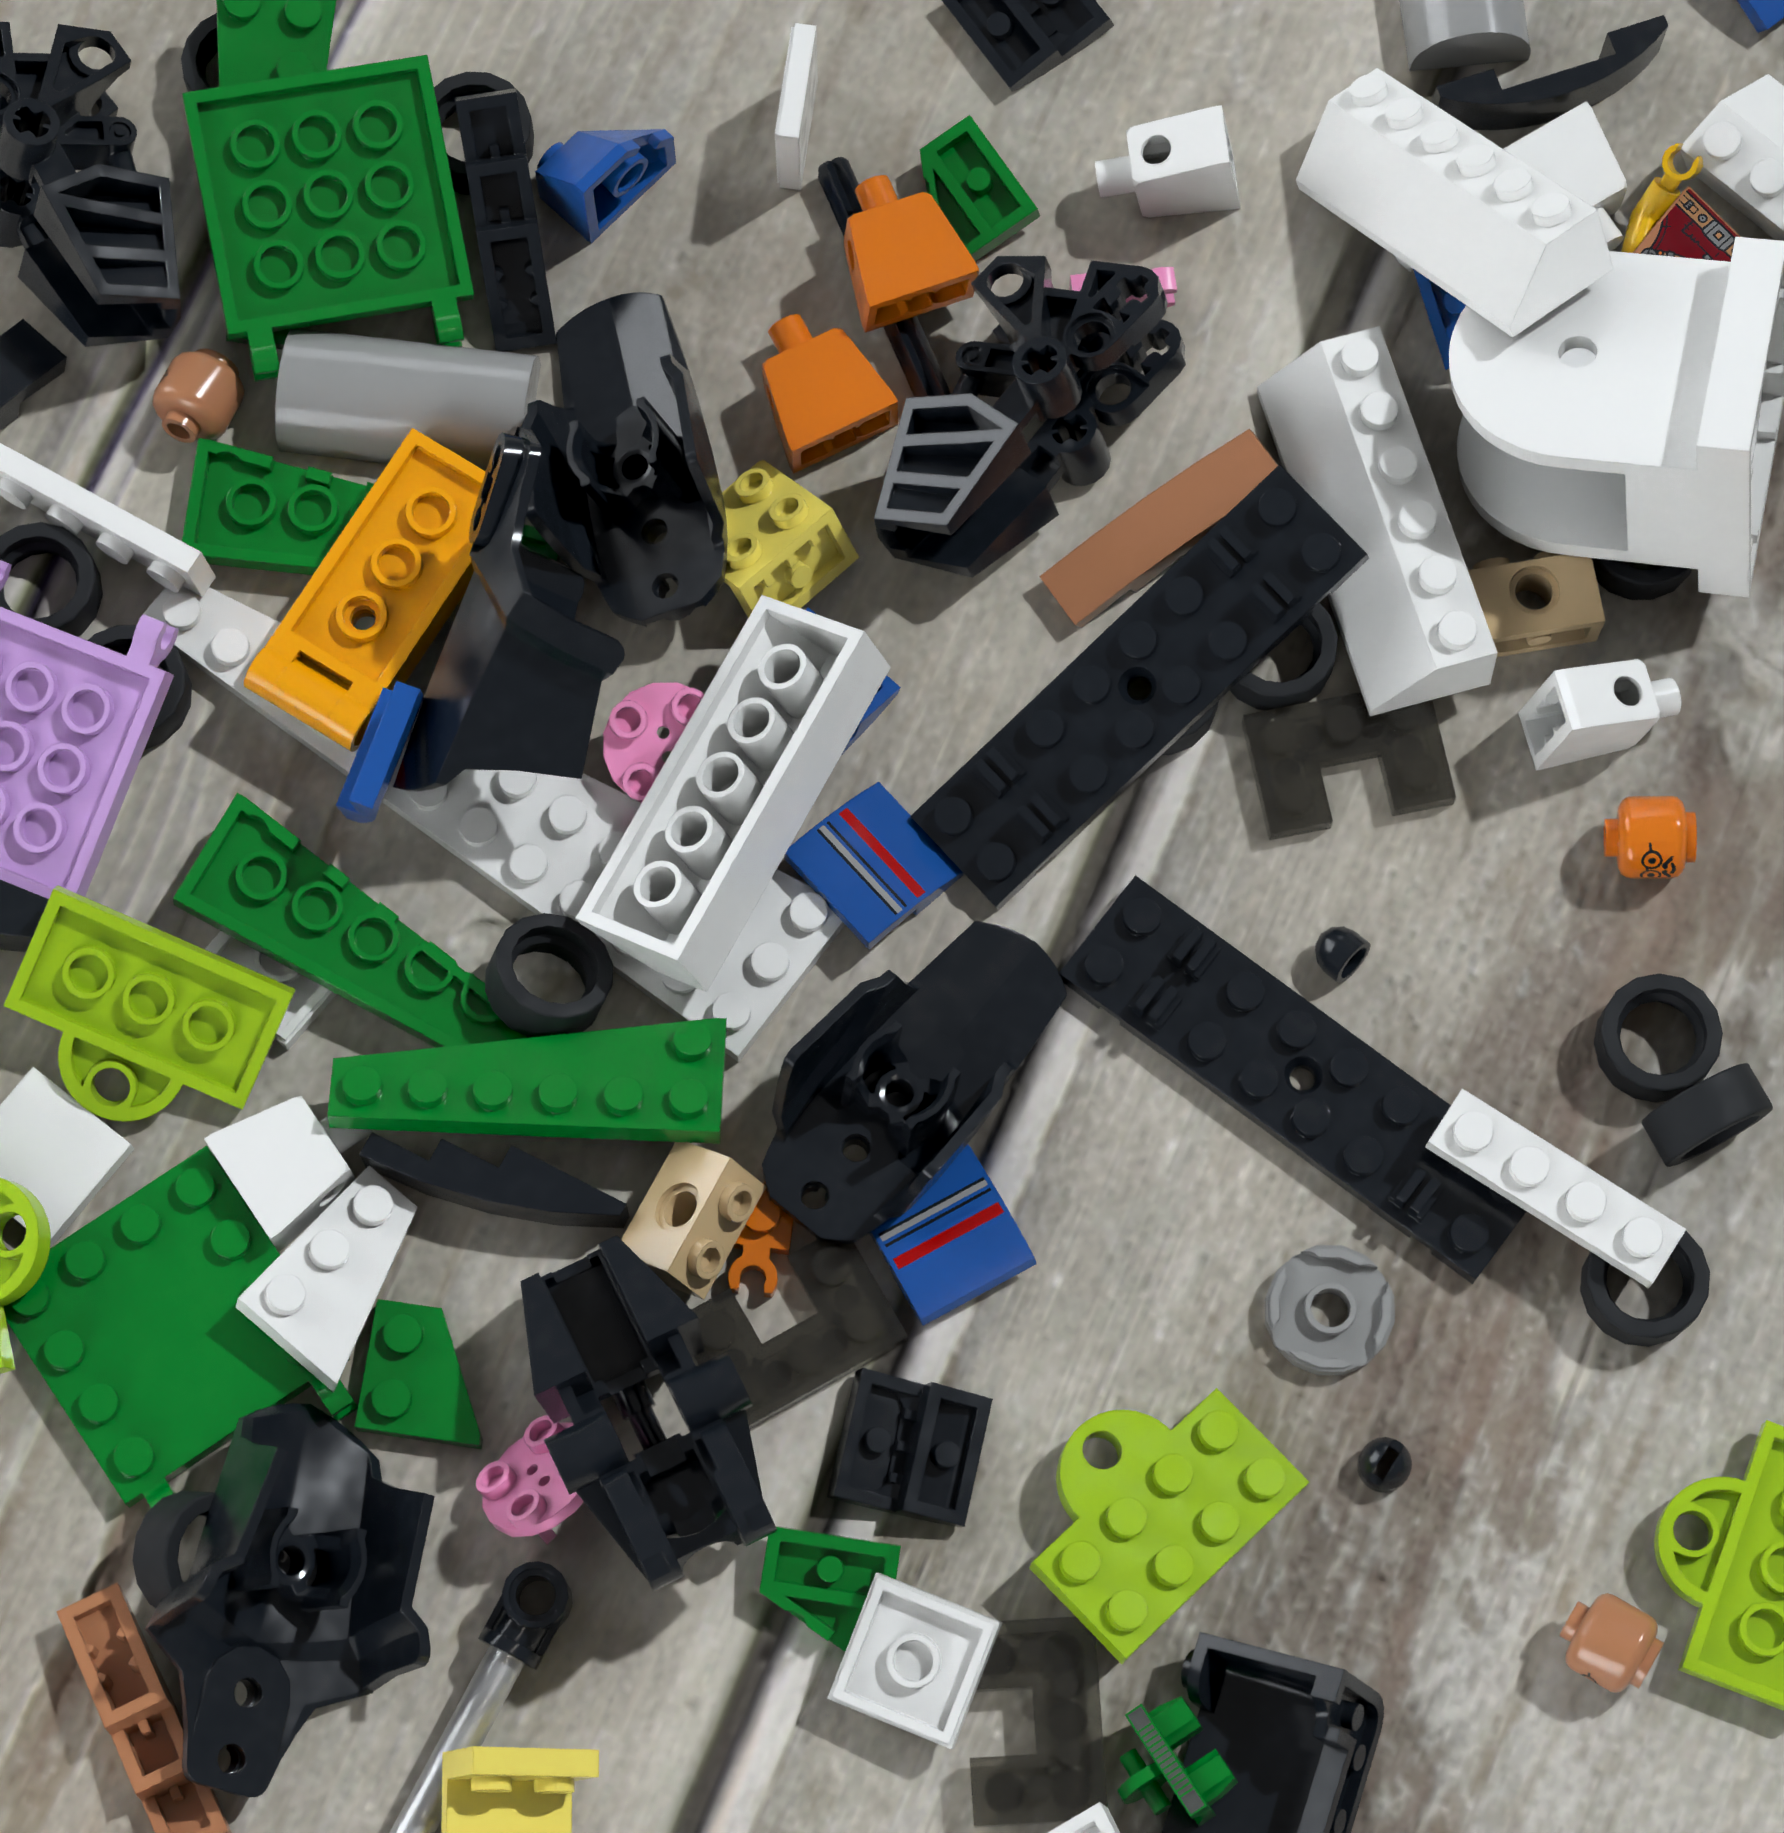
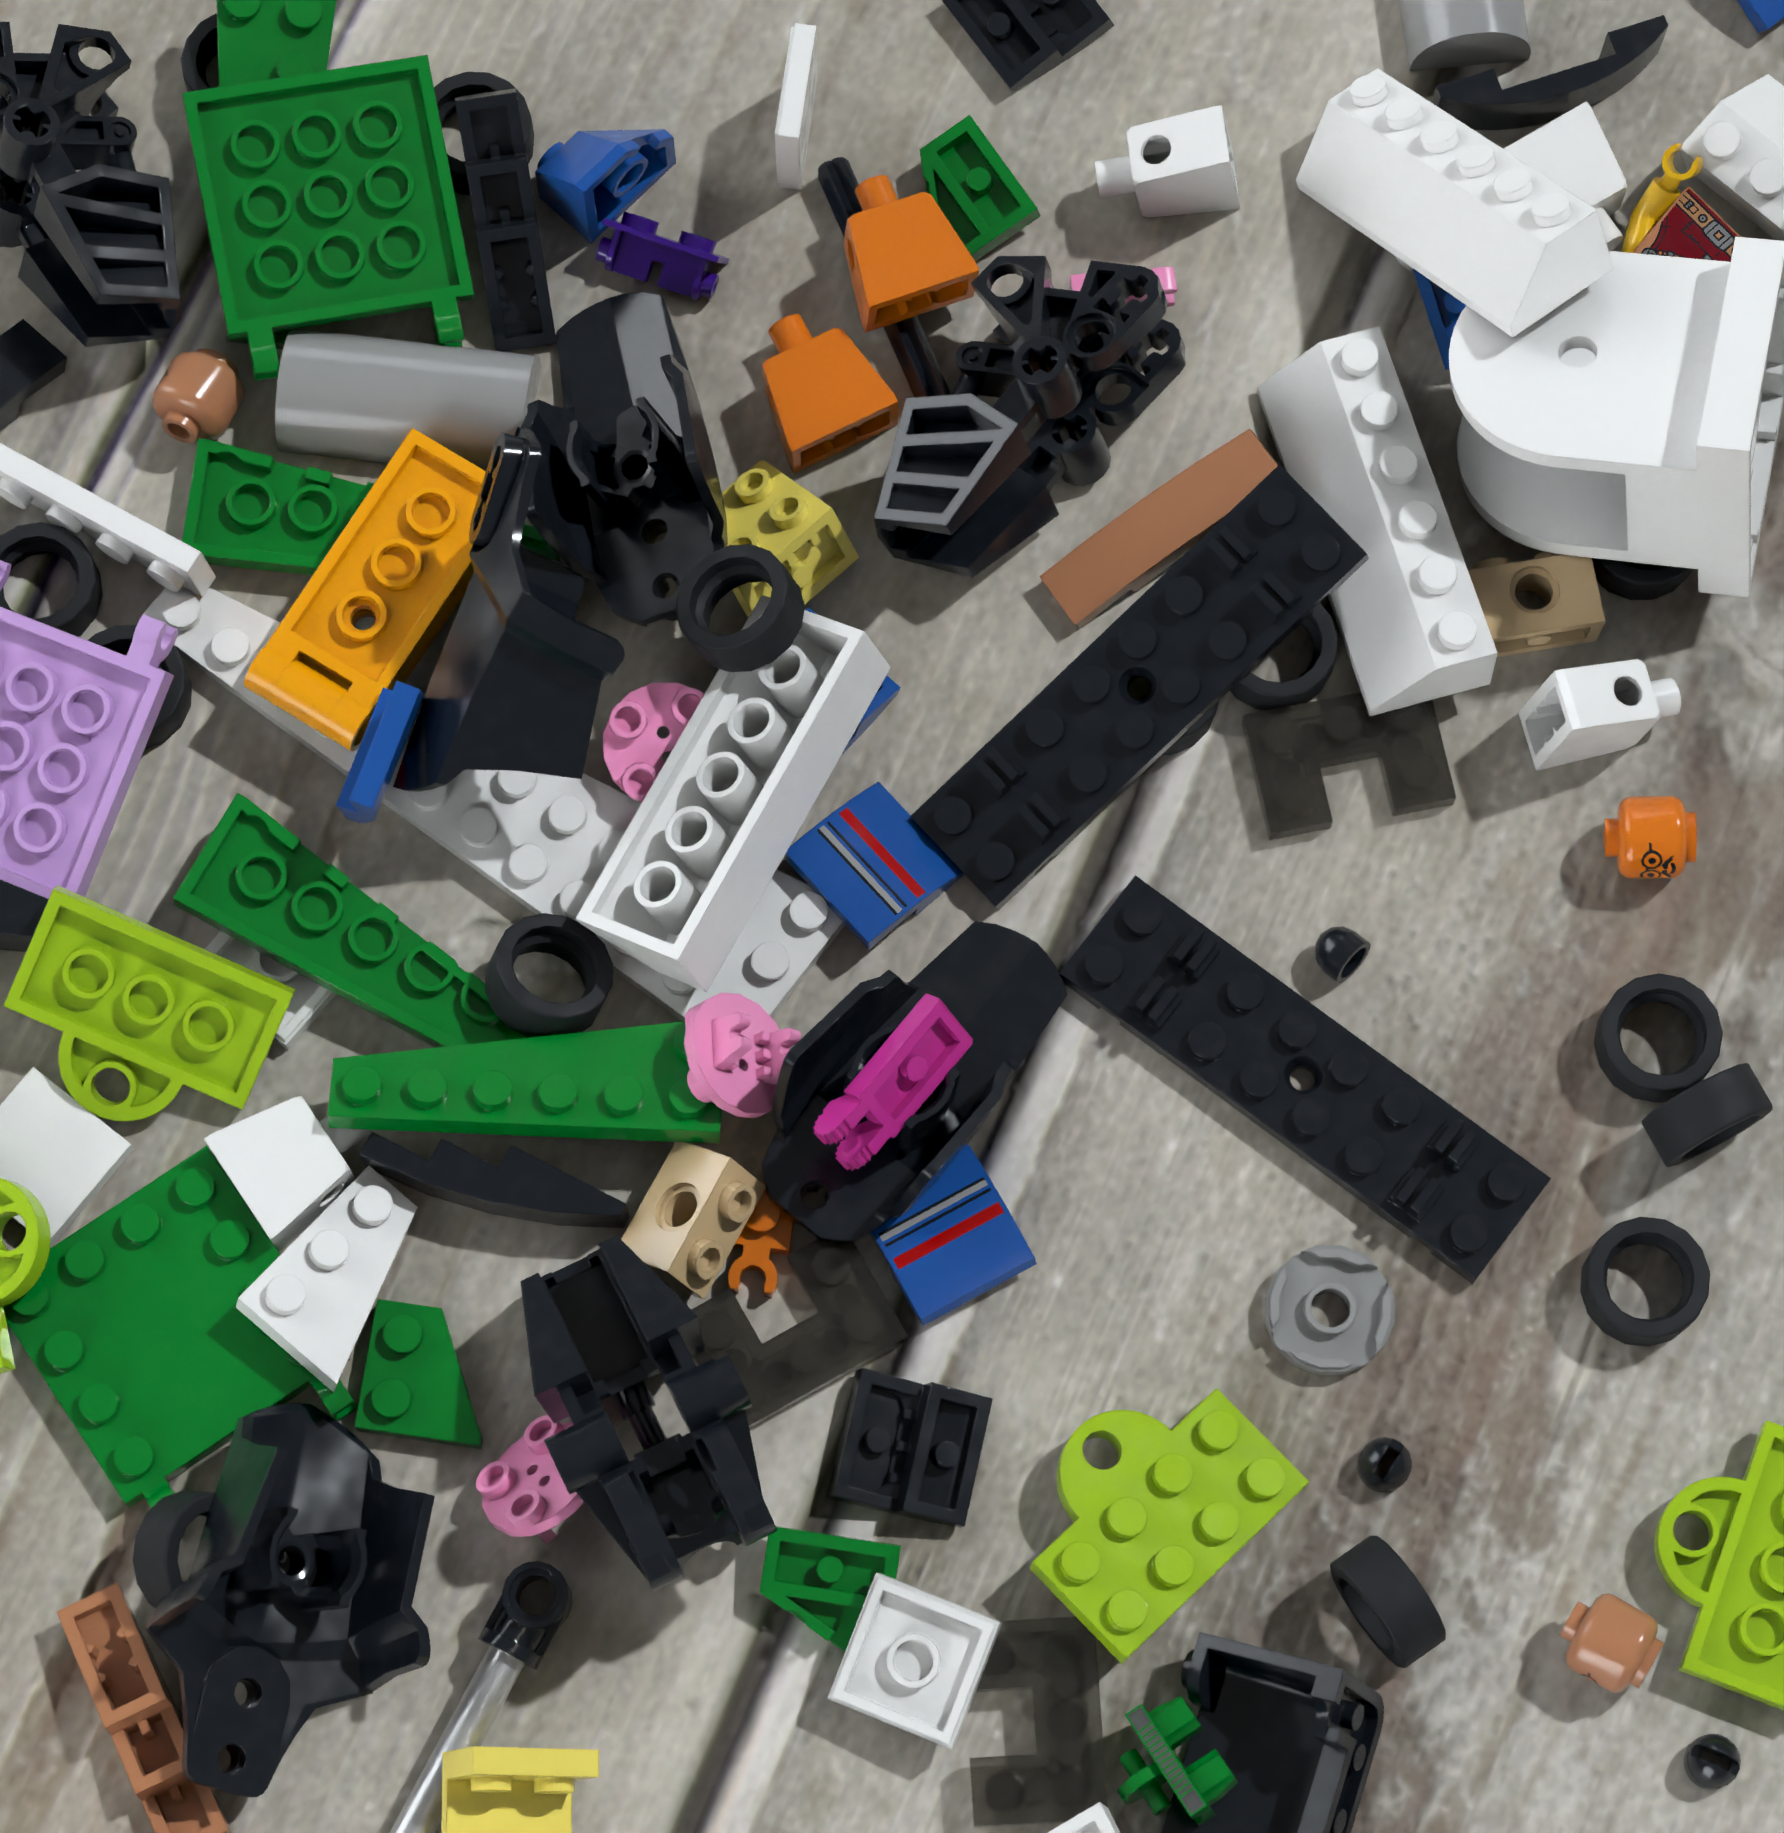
white plate [1425,1089,1686,1288] -> none
none -> dark purple hinge [596,211,729,301]
none -> black tyre [675,544,805,672]
none -> bright pink plate [684,993,801,1118]
none -> dark pink hinge [813,993,973,1171]
none -> black tyre [1330,1536,1446,1668]
none -> black hinge [1684,1734,1741,1790]

